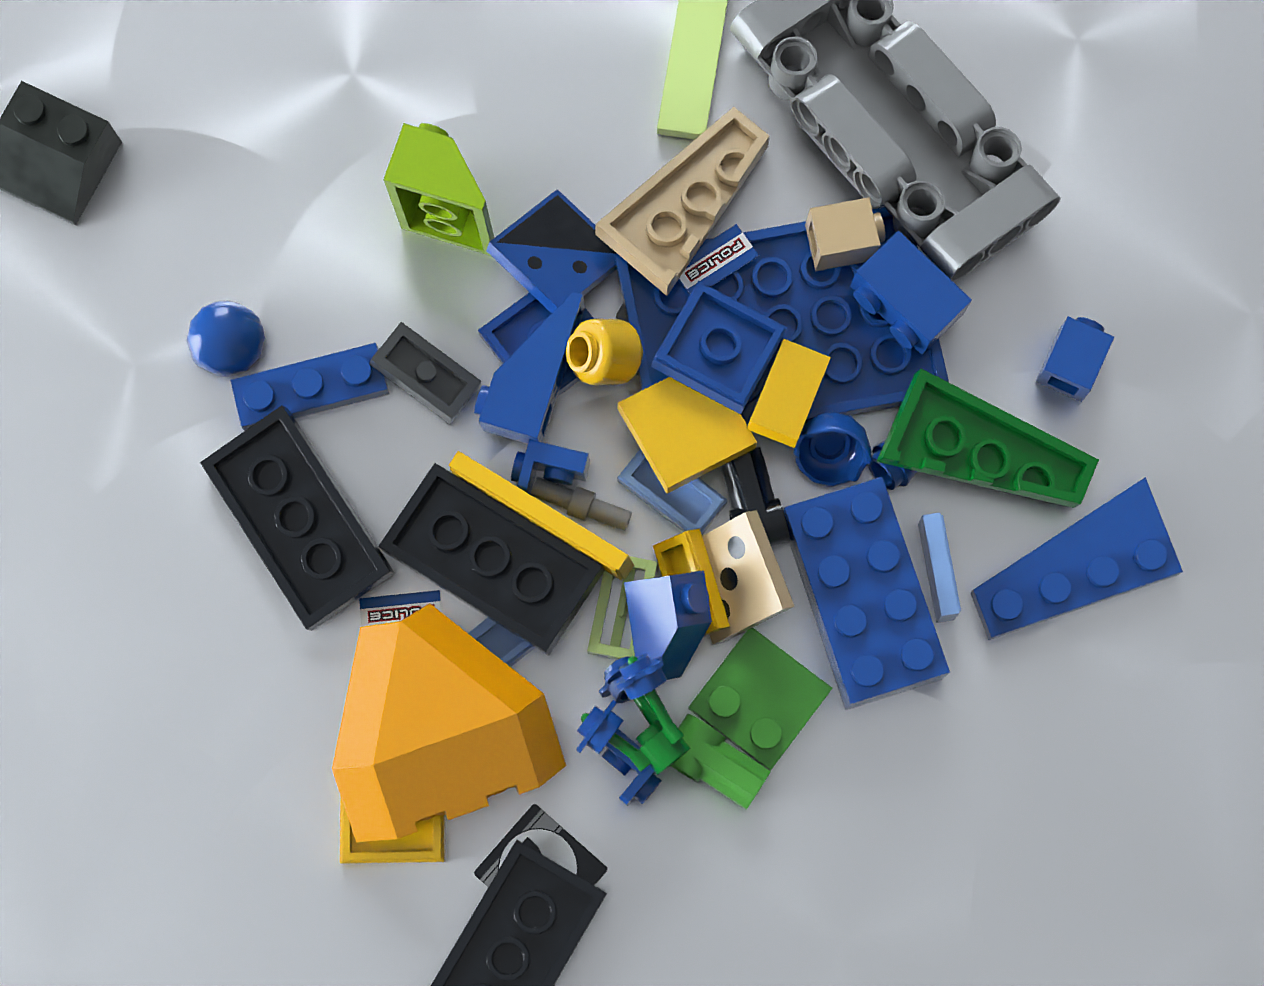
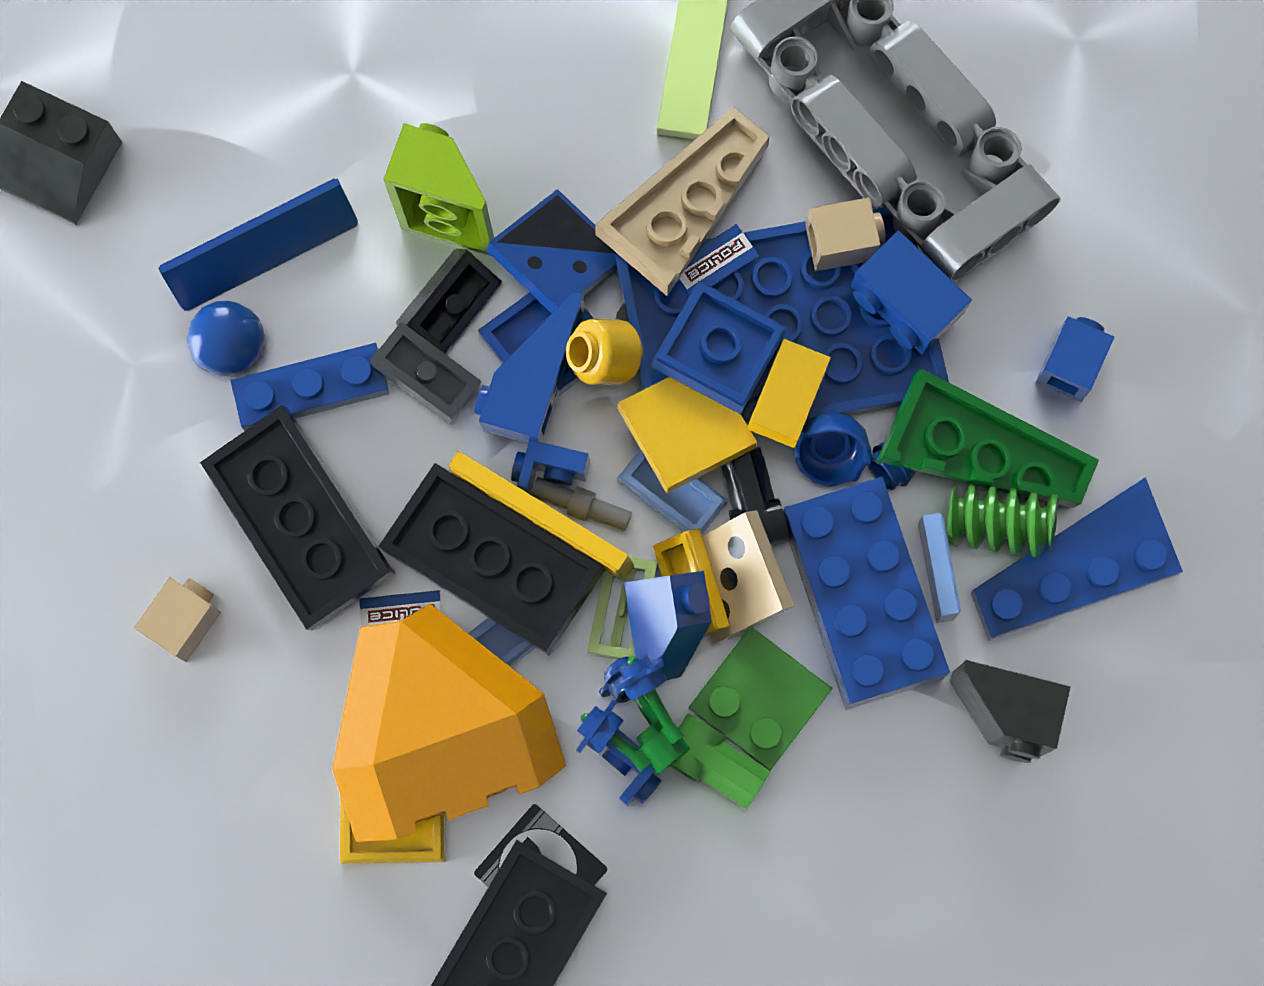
none -> tan brick [134,577,221,662]
none -> blue slope [158,178,358,311]
none -> black slope [396,248,502,354]
none -> bright green piece [947,483,1059,558]
none -> pearl dark grey slope [950,660,1071,763]

